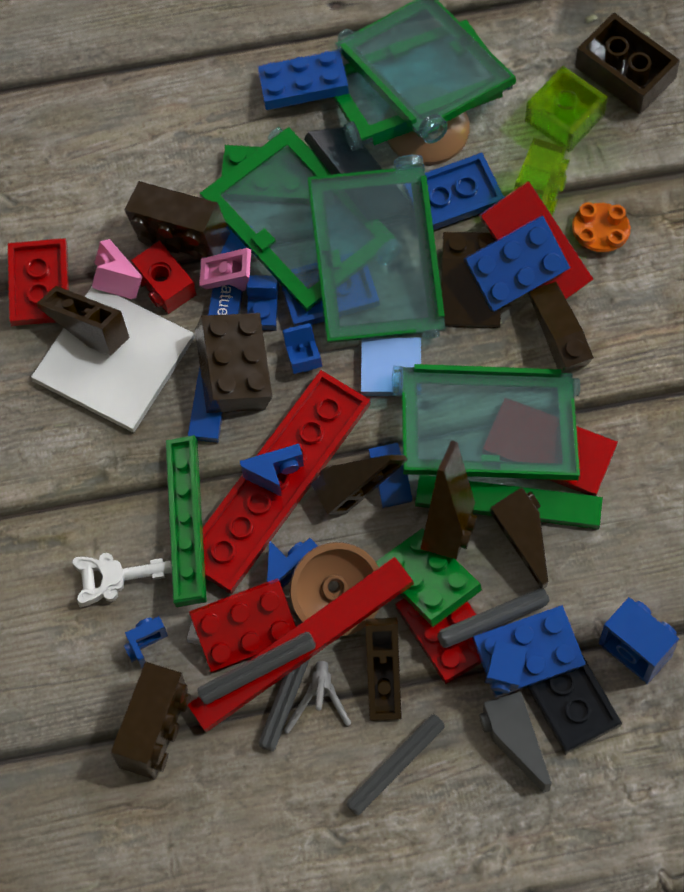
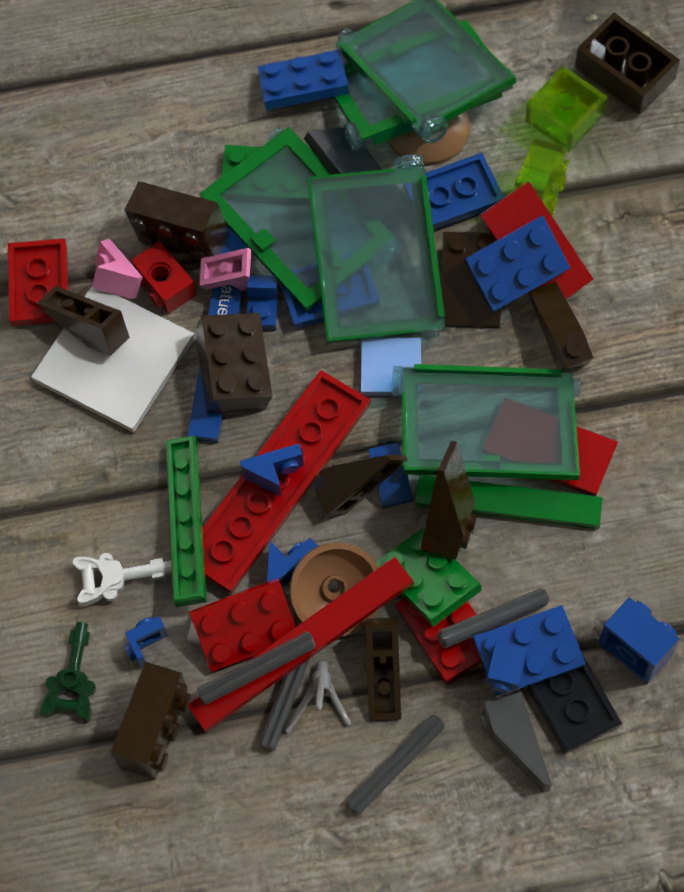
blue bracket [282,323,323,374] -> none
dark brown slope [490,487,549,589] -> none
orange dish [572,202,631,252] -> none
none -> dark green piece [40,622,96,722]

